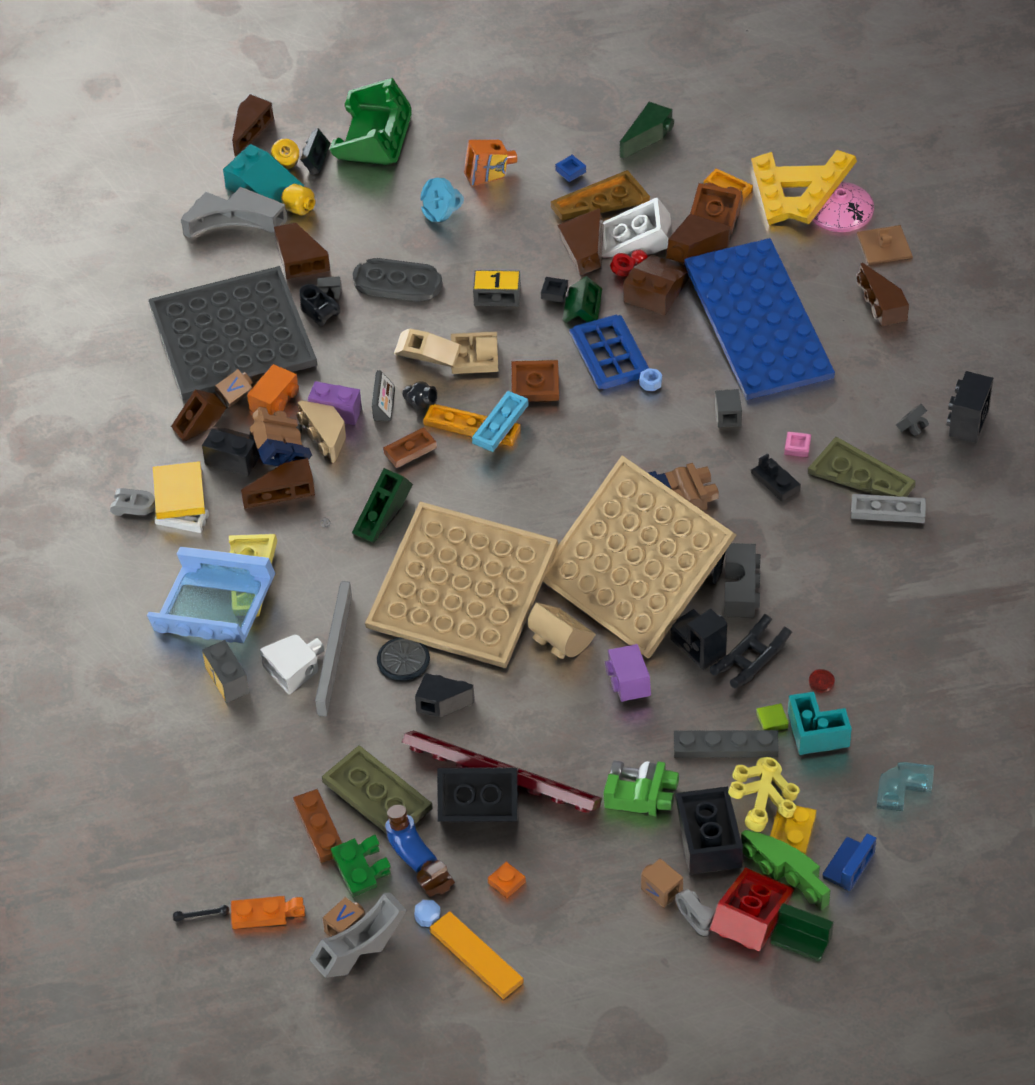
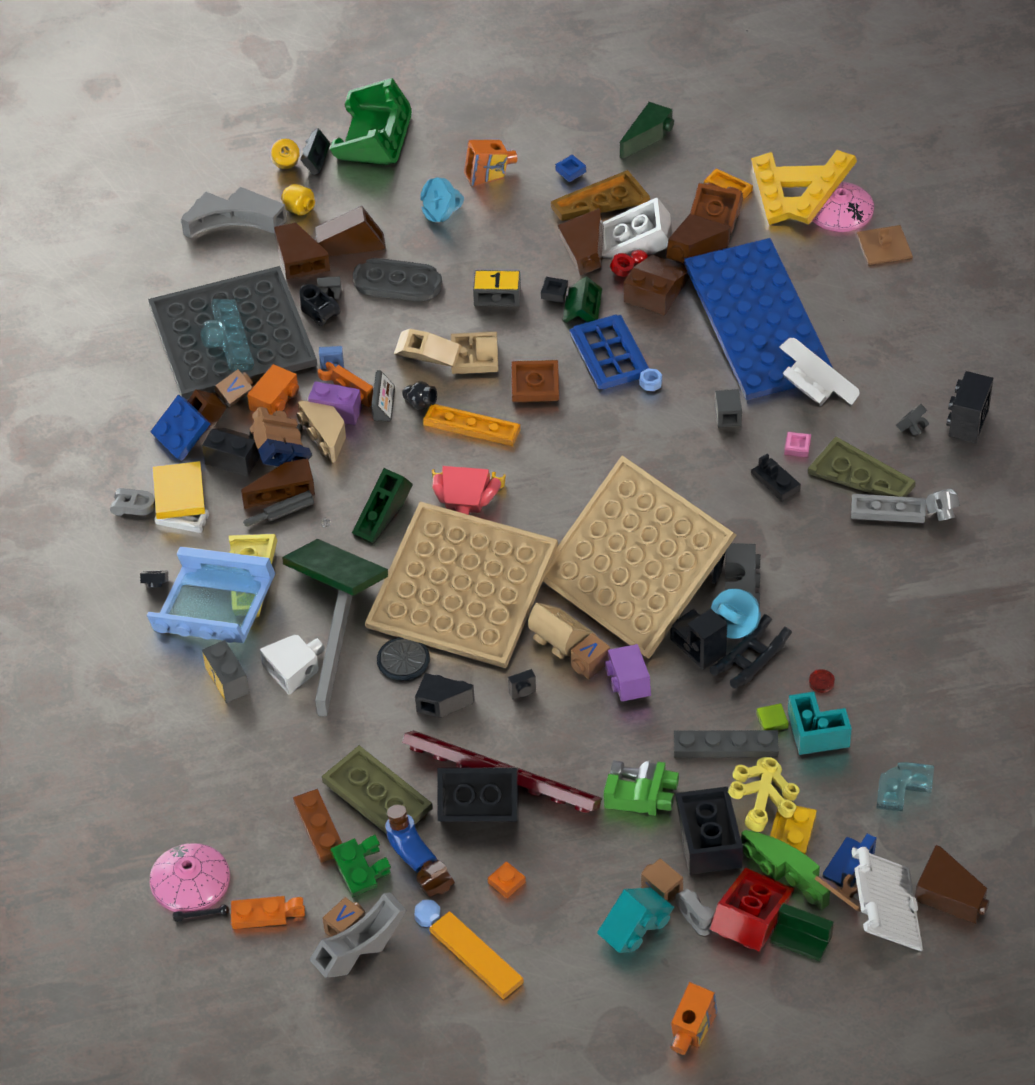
teal slope [223,144,304,203] -> none
reddish brown slope [232,94,274,156] -> none
dark orange plate [383,427,437,468] -> none
medium azure plate [472,391,529,452] -> none
medium nougat hips [649,463,719,511] -> none
reddish brown slope [856,263,909,327] -> none
none -> black plate [140,570,169,587]
none -> blue plate [150,395,211,461]
none -> bright pink dish [150,843,230,913]
none -> clear light blue plate [201,299,254,370]
none -> dark grey axle [243,490,314,527]
none -> dark green tile [282,539,388,596]
none -> reddish brown slope [314,206,386,256]
none -> orange plate [317,362,373,408]
none -> medium blue tile [319,346,344,369]
none -> coral torso [431,466,506,515]
none -> black plate [508,669,536,700]
none -> medium nougat brick [571,633,610,679]
none -> teal brick [597,888,674,953]
none -> orange torso [670,982,718,1055]
none -> medium azure tile [711,589,761,639]
none -> white plate [779,338,860,406]
none -> medium nougat piece [814,874,861,912]
none -> white window [851,847,923,951]
none -> reddish brown slope [915,845,990,924]
none -> light grey piece [925,488,960,521]

